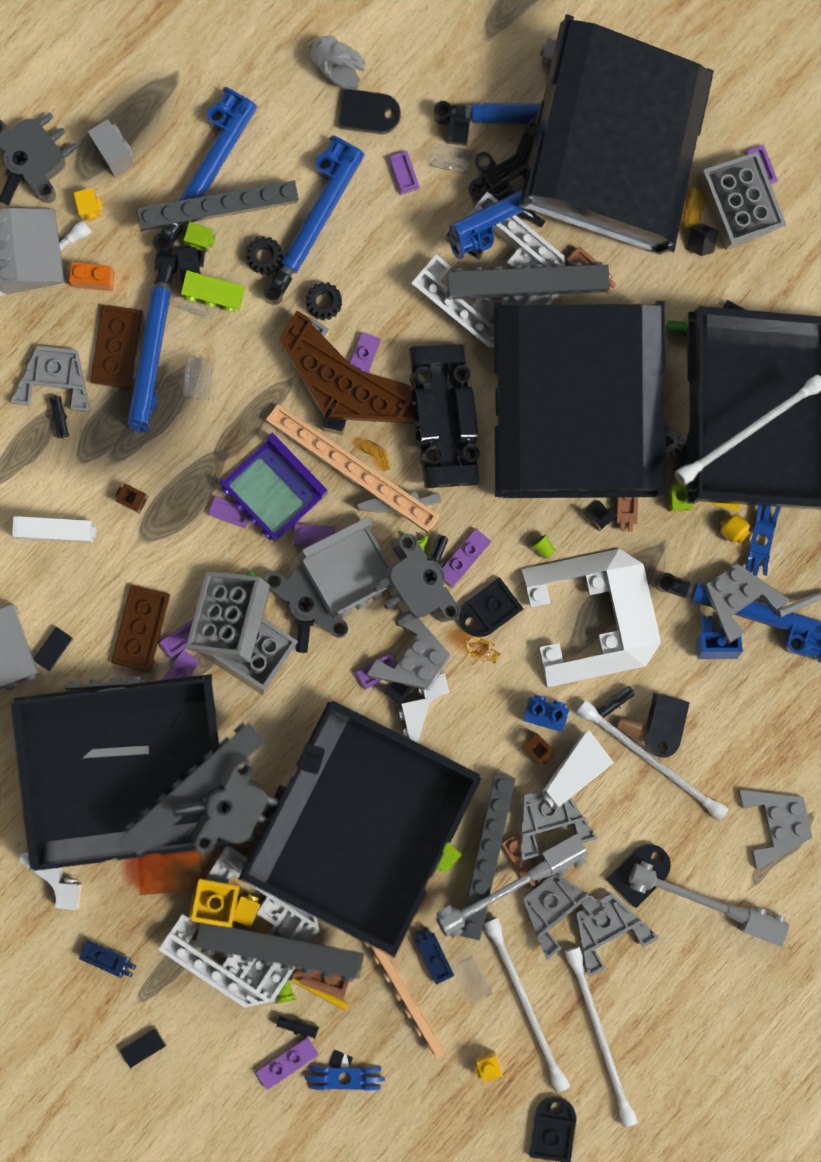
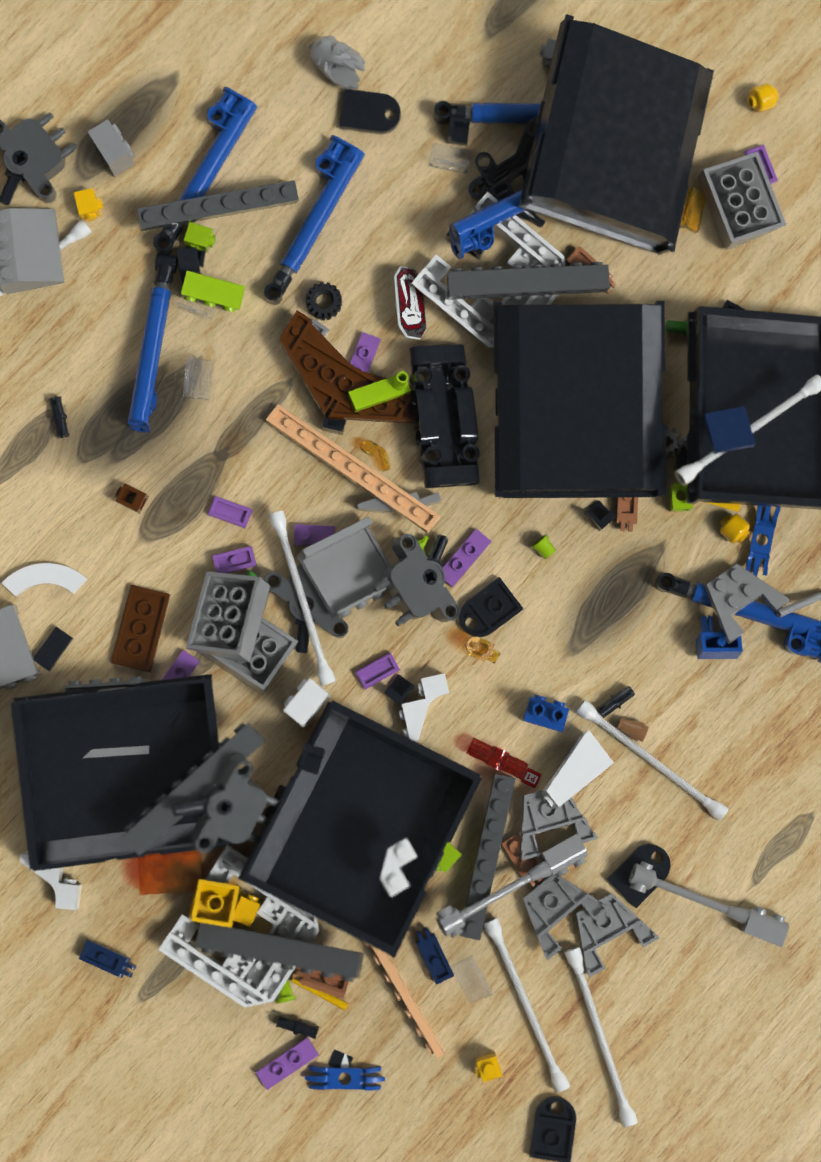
light grey wing [11,346,90,412] -> none
white slope [12,516,97,543] -> none
orange brick [69,262,115,291] -> none
reddish brown tile [90,305,143,389] -> none
black tile [120,1028,166,1068] -> none
medium lavender tile [159,619,193,659] -> none
clear light blue panel [219,432,328,542] -> none
black tyre [246,236,283,275] -> none
light grey wing [367,618,451,690] -> none
medium lavender tile [388,150,420,195] -> none
white slope [521,549,661,687] -> none
reddish brown brick [521,733,554,765] -> none
black tile [644,693,690,758] -> none
black panel [687,224,719,256] -> none
light grey wing [738,790,813,869] -> none
none -> white tile [2,563,88,597]
none -> medium lavender plate [212,546,257,574]
none -> white hose [268,511,336,686]
none -> white brick [283,679,331,727]
none -> lime piece [347,371,411,412]
none -> white brick [379,838,417,898]
none -> shield [394,266,426,340]
none -> clear red piece [466,738,529,780]
none -> red sticker [521,768,542,788]
none -> dark blue tile [703,406,756,454]
none -> yellow head [747,83,778,113]

